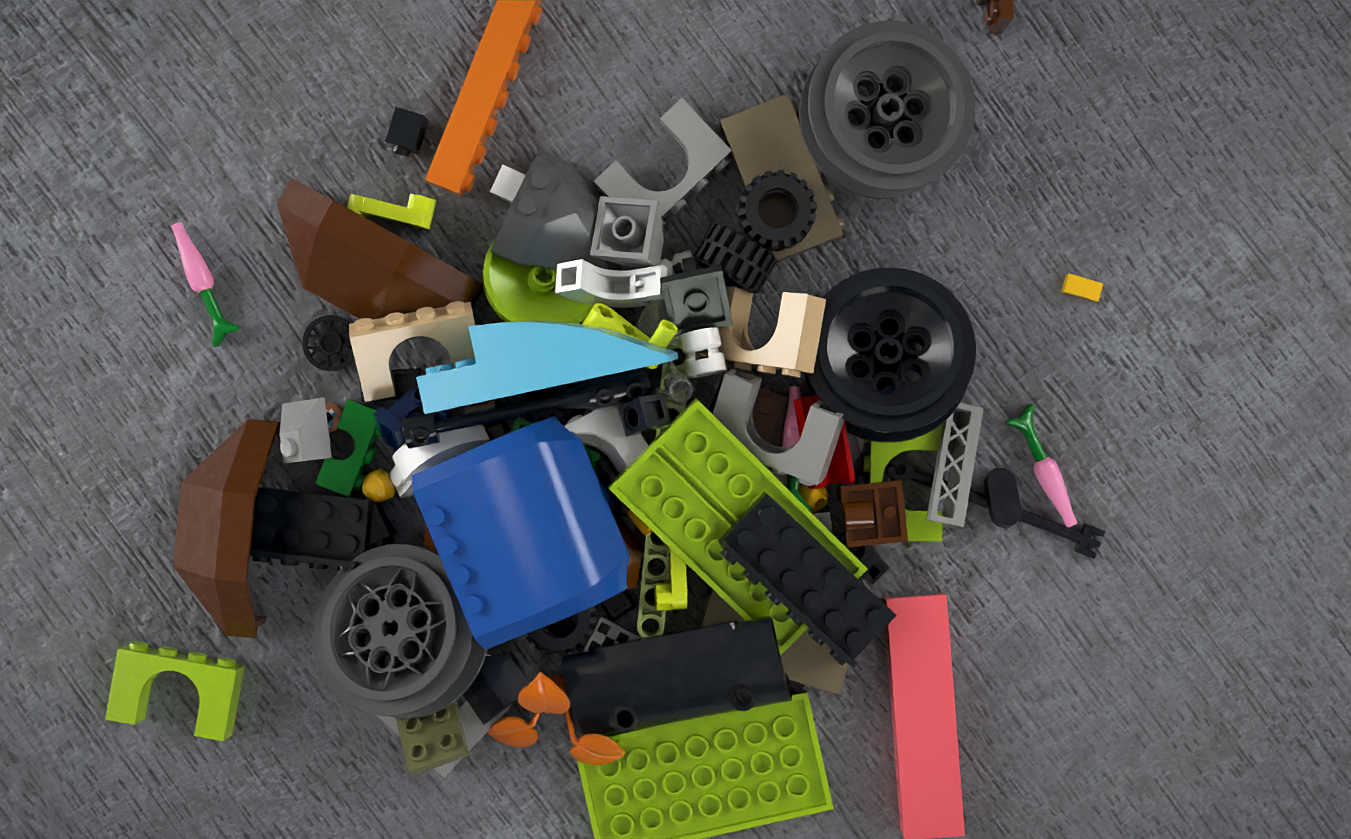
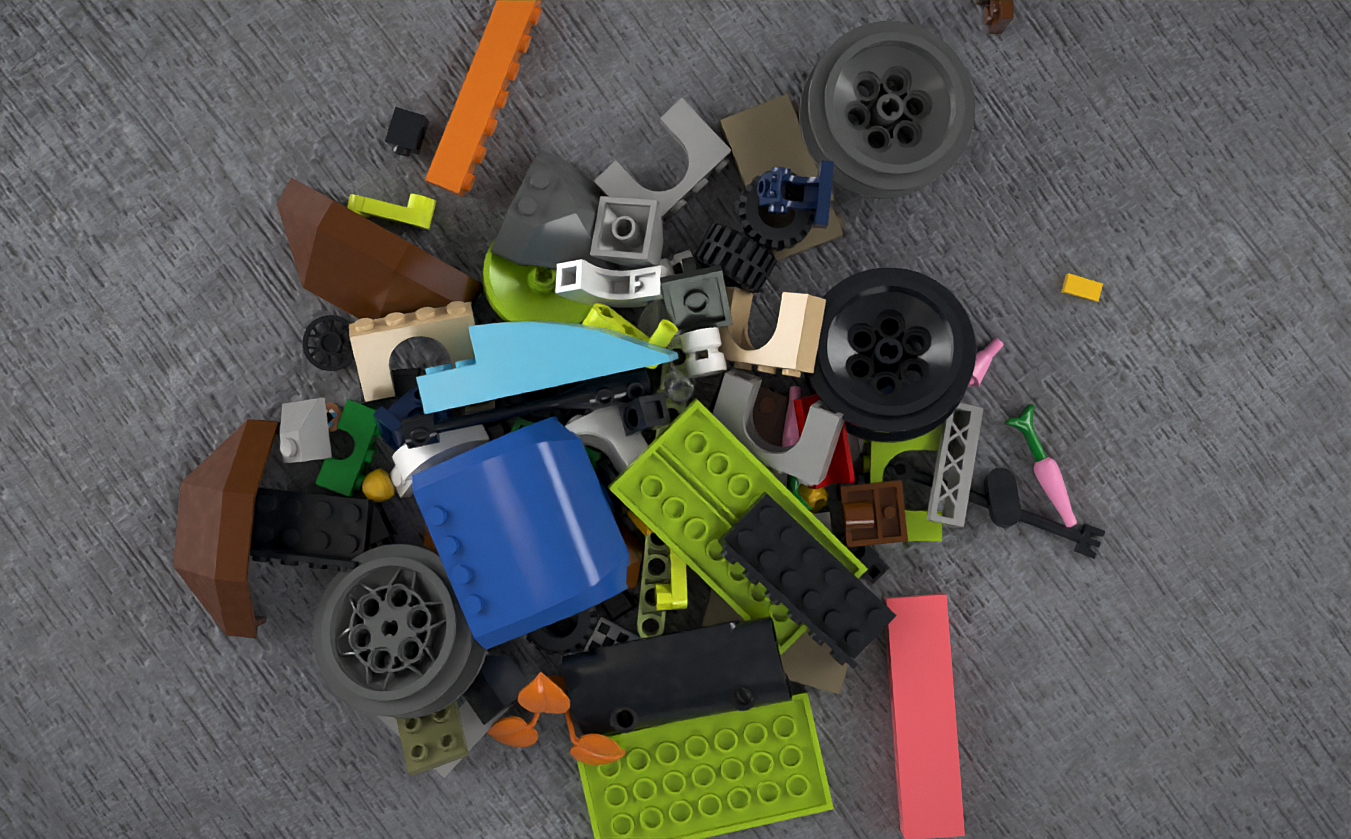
lime arch [105,641,245,741] -> none
bright pink piece [171,222,241,347] -> none
white brick [490,164,525,204] -> none
none -> dark blue tile [757,160,834,229]
none -> bright pink cone [968,338,1003,387]

